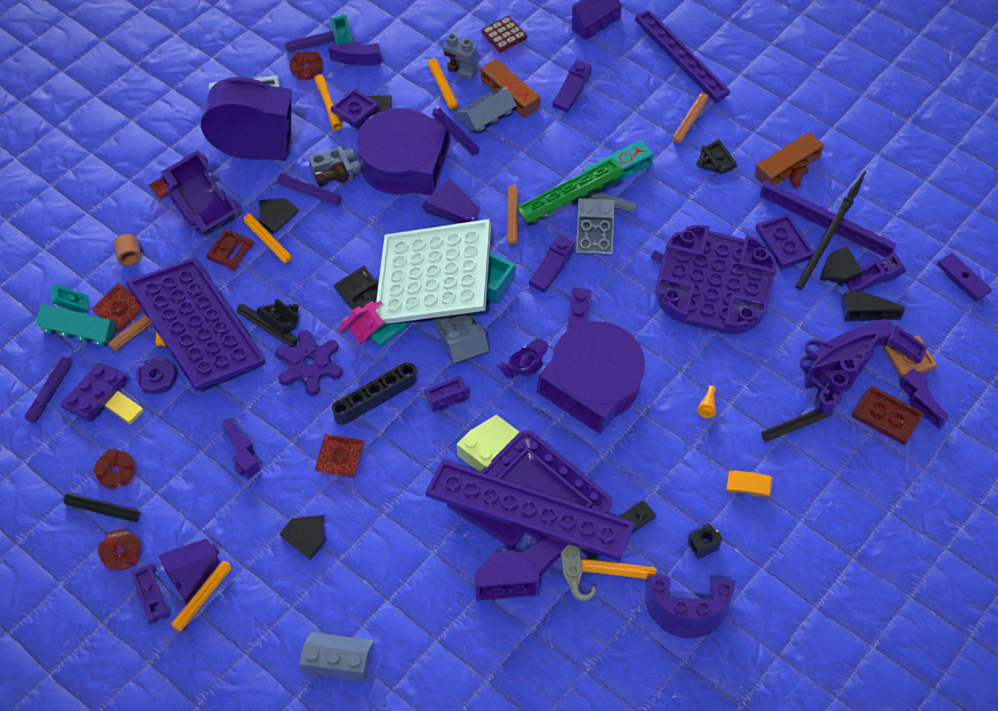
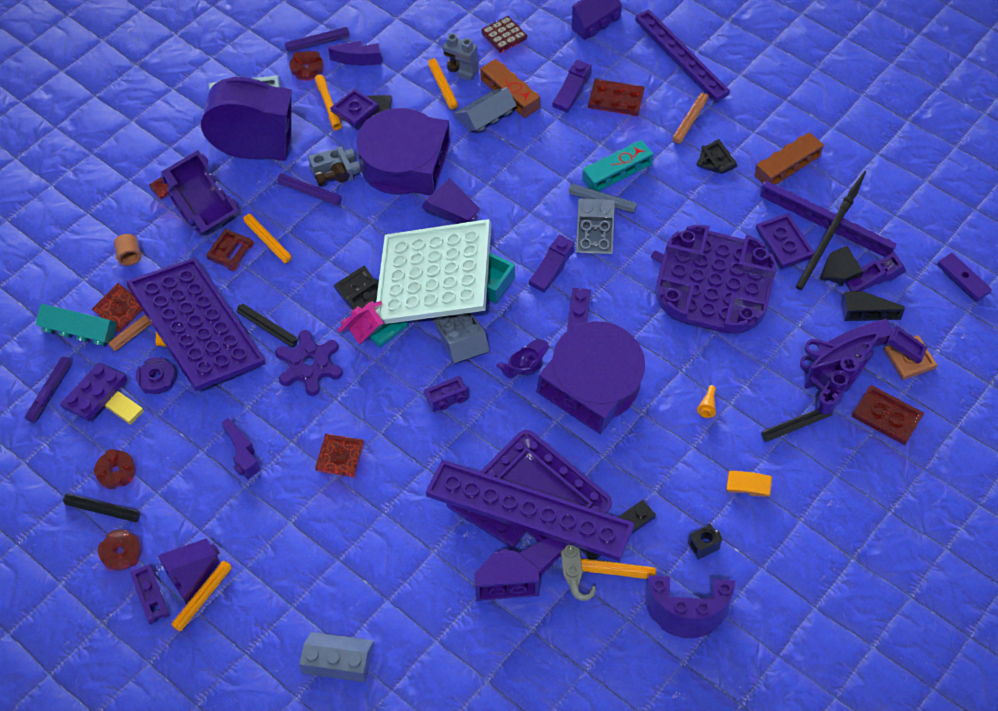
teal slope [51,284,89,313] -> none
black slope [256,299,299,333] -> none
black slope [258,198,299,234] -> none
black slope [279,515,326,560] -> none
teal slope [330,13,353,45] -> none
black beam [332,362,417,425] -> none
dark purple axle [432,107,479,155] -> none
yellowish green slope [457,415,519,472] -> none
nougat axle [507,185,518,245] -> none
green plate [517,158,624,223] -> none
clear red arm [790,165,808,187] -> none
dark purple slope [900,368,949,429] -> none
none -> clear red plate [588,79,645,116]

